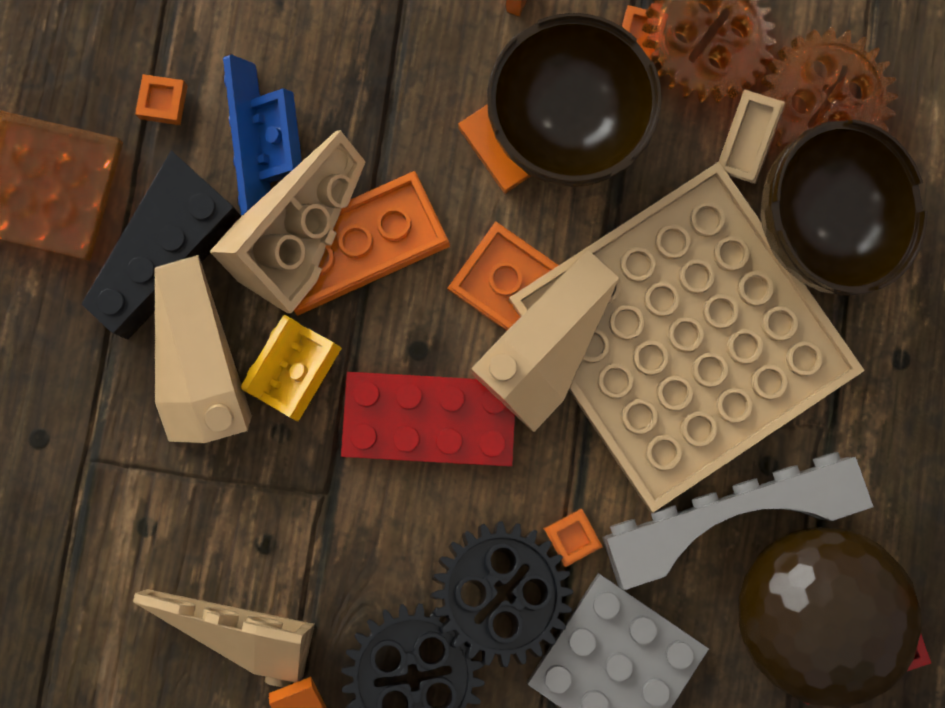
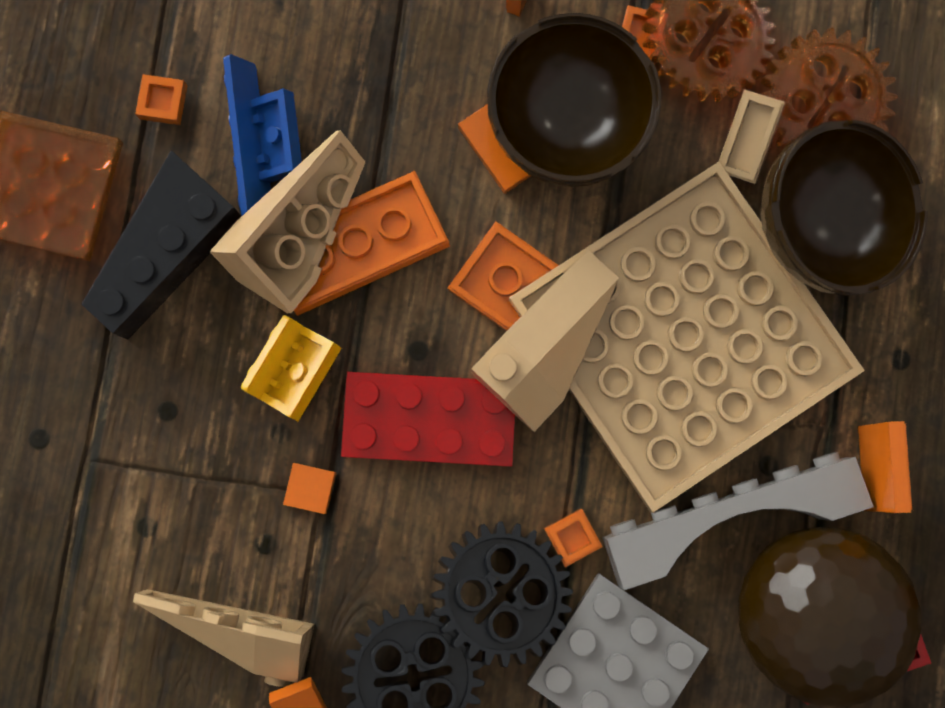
tan wedge [155,255,252,443] -> none
none -> orange tile [283,463,336,514]
none -> orange tile [858,421,912,513]

